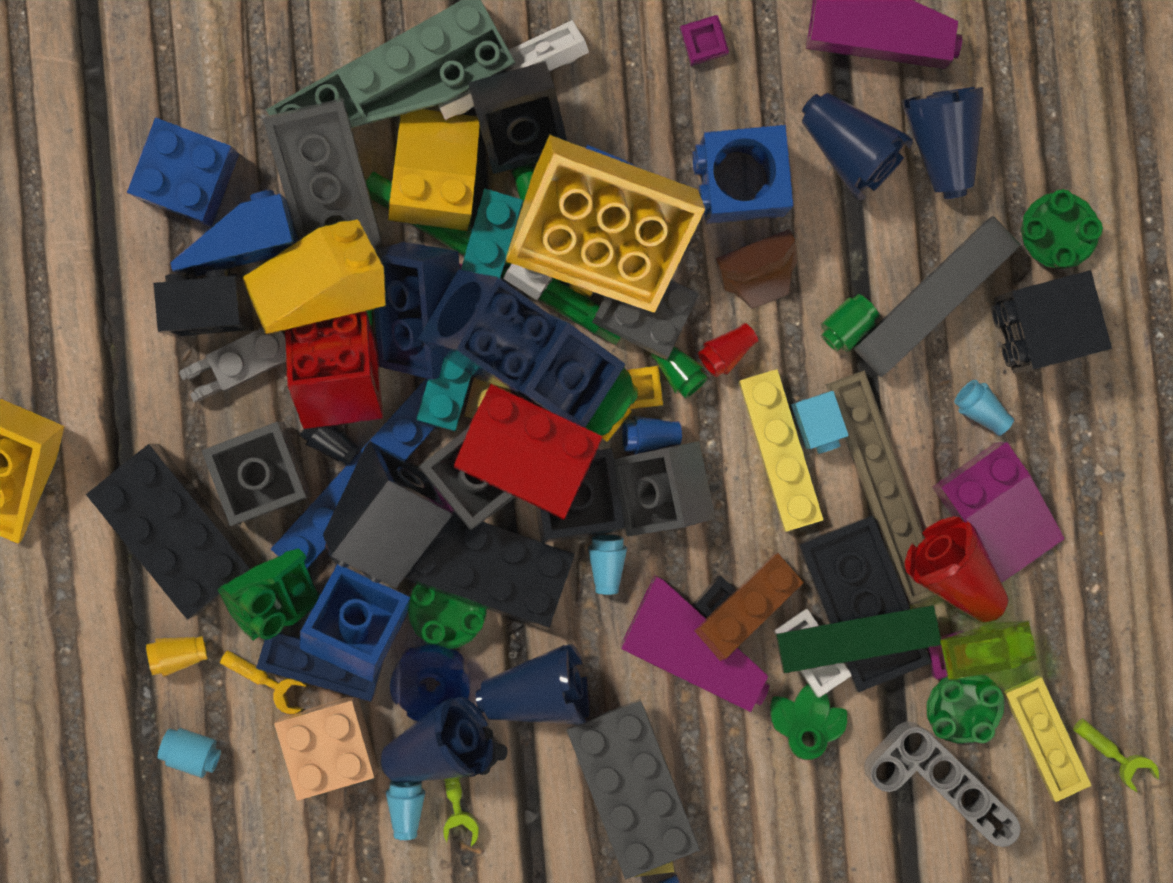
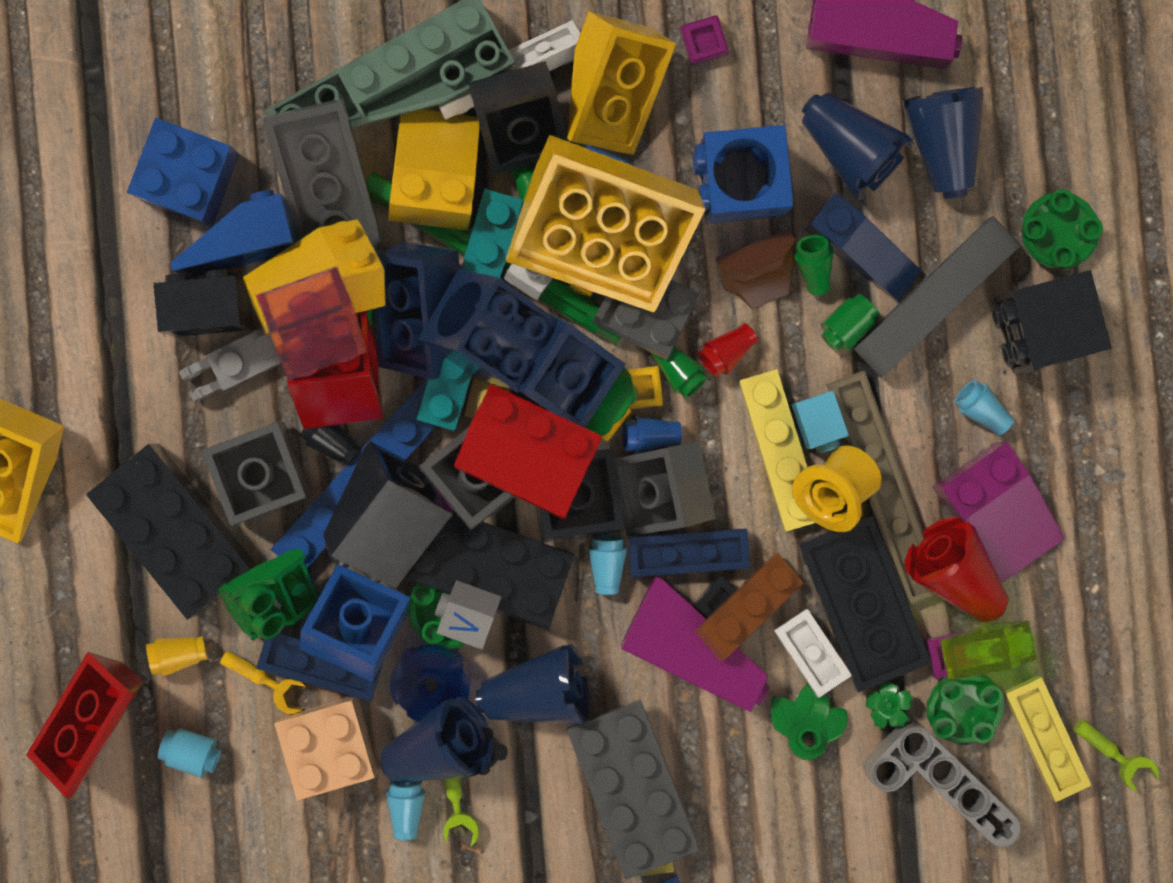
dark green tile [775,605,942,674] -> none
none -> red slope [26,652,143,798]
none -> clear pink brick [256,266,367,381]
none -> light grey brick [435,580,501,649]
none -> yellow slope [567,11,677,155]
none -> dark blue plate [628,528,750,577]
none -> yellow piece [792,445,882,532]
none -> green cone [794,235,834,295]
none -> dark blue slope [805,193,922,302]
none -> green plant [865,680,914,729]

